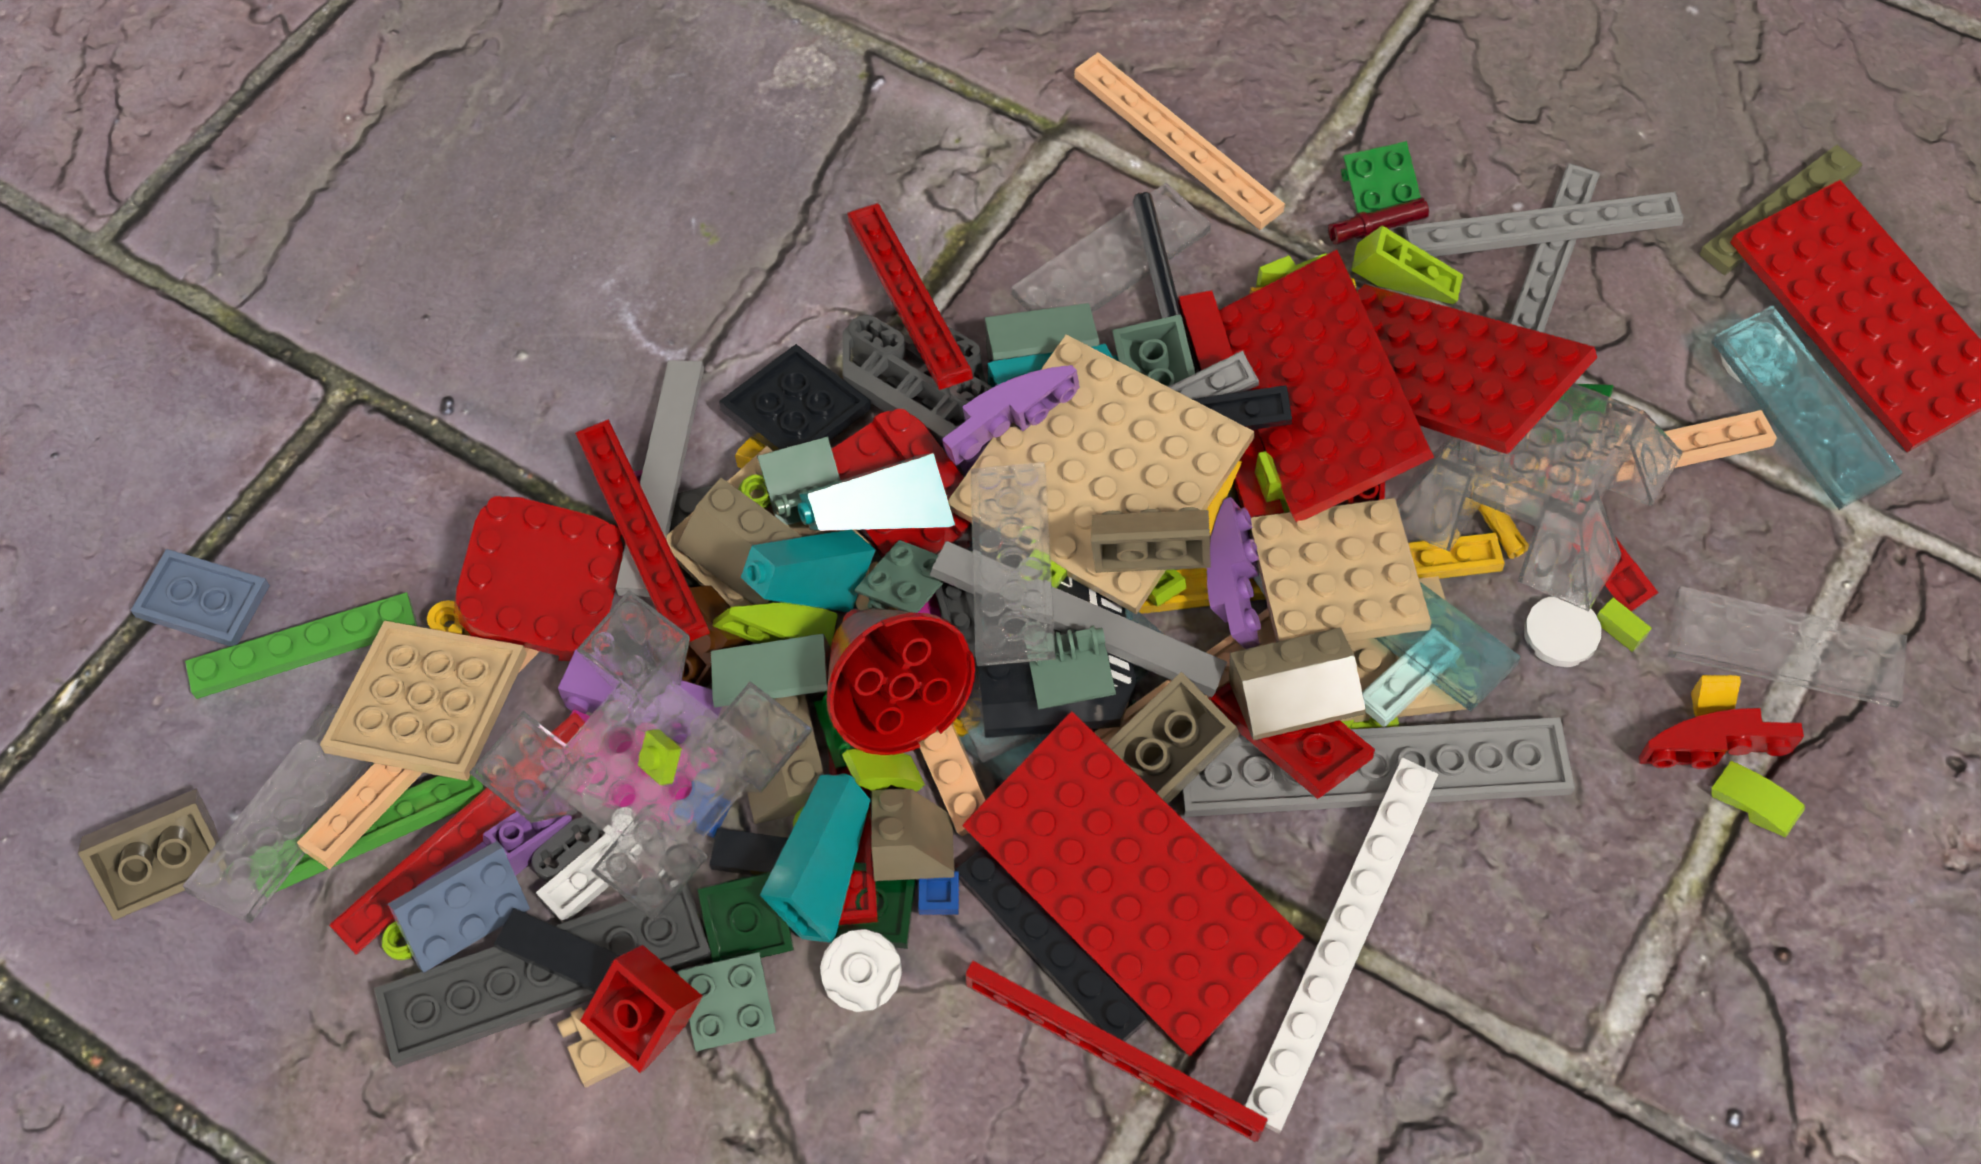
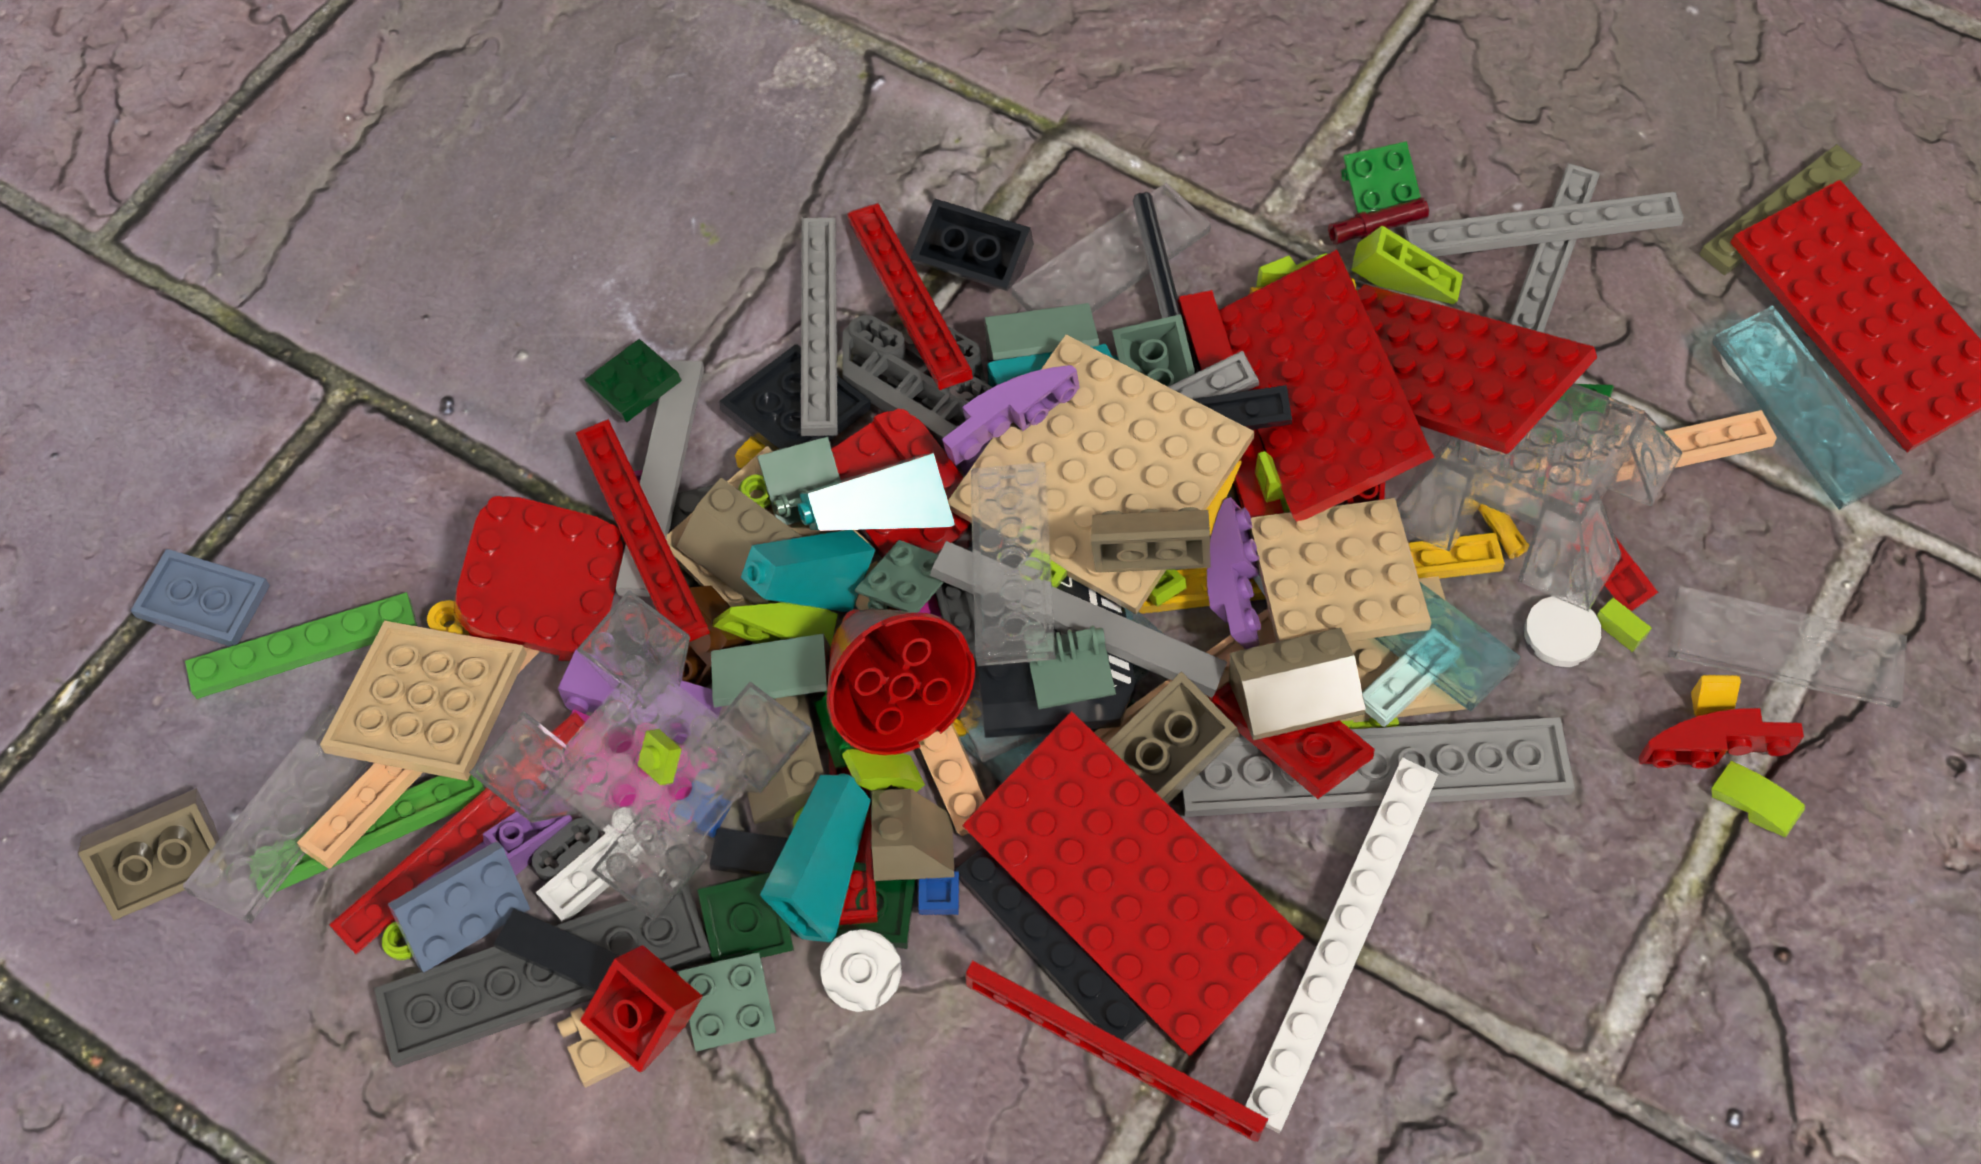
light nougat plate [1074,52,1285,230] -> none
none -> dark green plate [584,339,682,423]
none -> light grey tile [801,218,838,436]
none -> black slope [910,198,1034,291]

